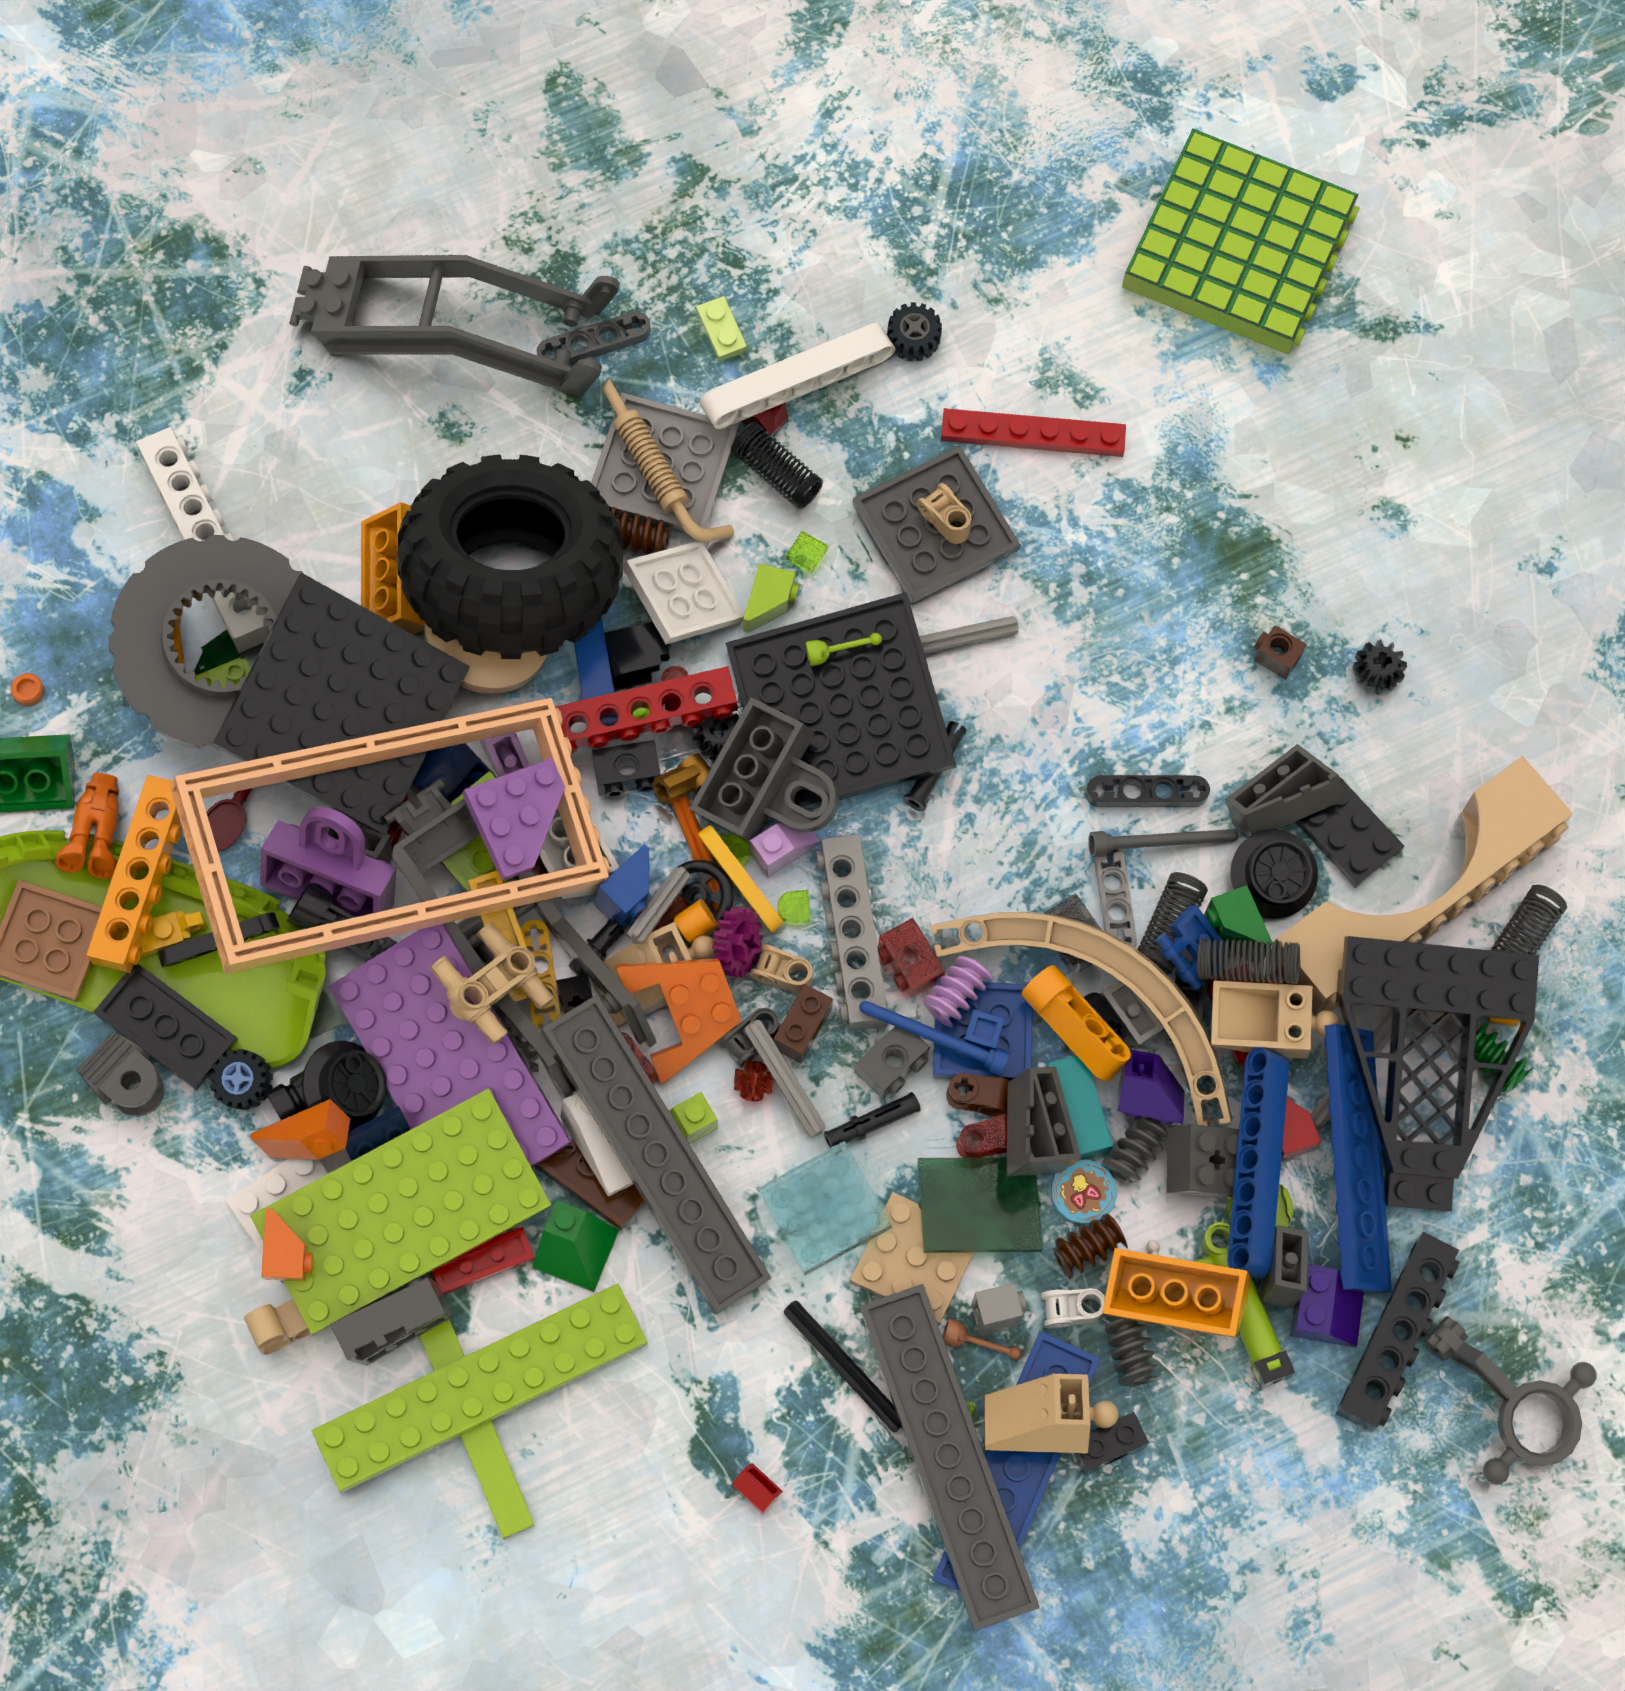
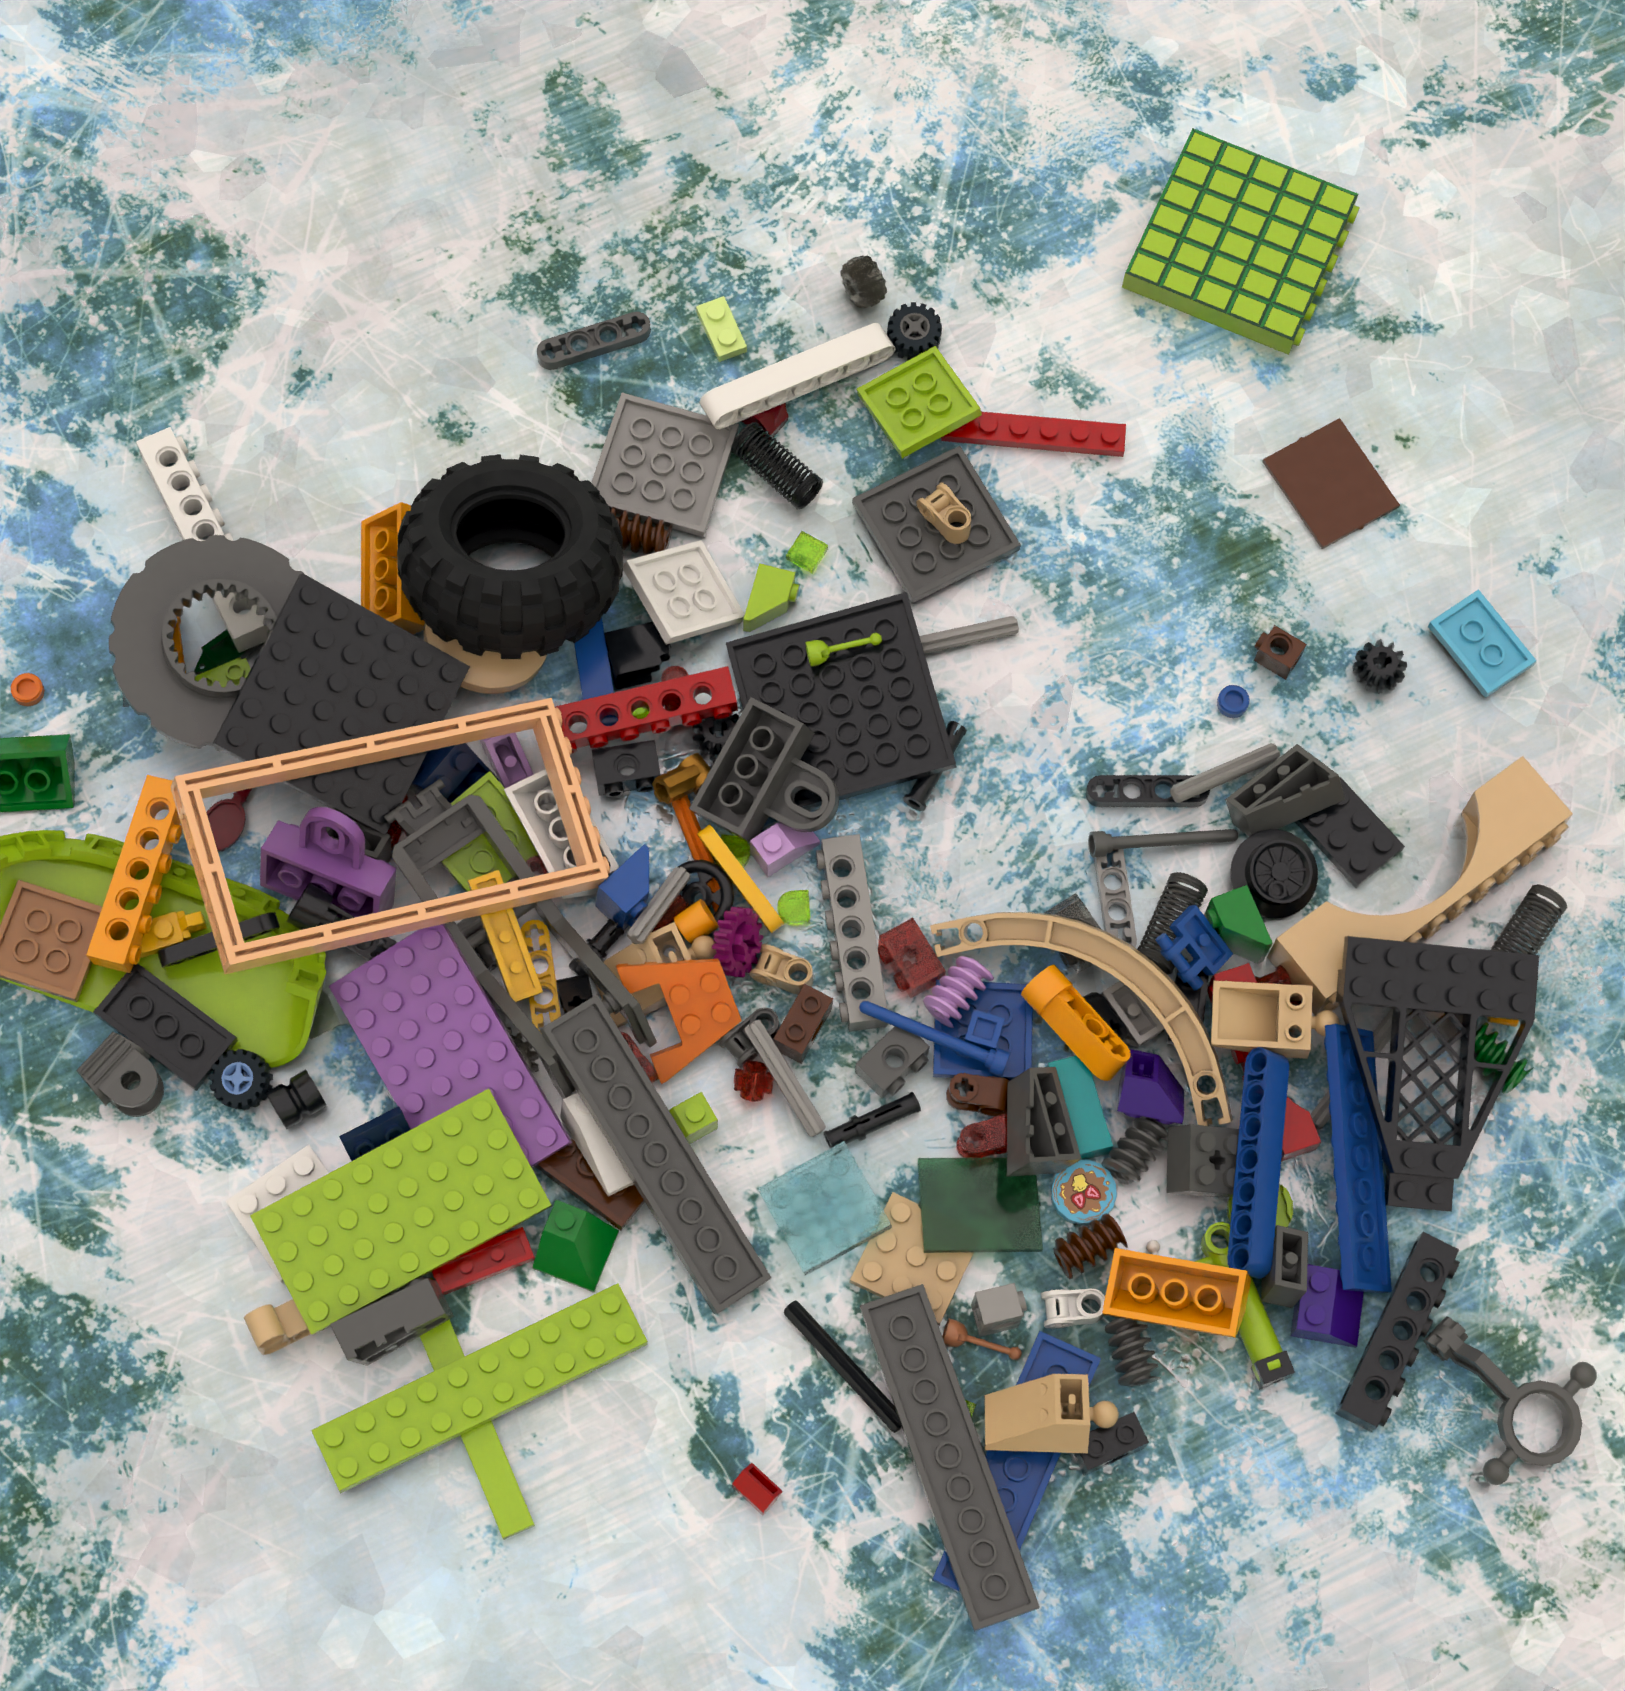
orange piece [55,772,120,879] -> none
orange slope [250,1099,350,1160] -> none
orange slope [261,1209,313,1281] -> none
dark grey piece [289,255,620,398] -> none
black wheel [302,1041,386,1131] -> none
tan piece [429,922,555,1046] -> none
medium lavender plate [462,758,565,881] -> none
tan piece [602,377,734,542] -> none
dark grey piece [1197,938,1300,984] -> none
none -> clear smoke gear [840,255,887,308]
none -> lime plate [857,346,982,459]
none -> light grey axle [1170,743,1280,803]
none -> blue tile [1217,685,1250,718]
none -> reddish brown piece [1262,418,1400,549]
none -> medium azure plate [1428,589,1537,698]

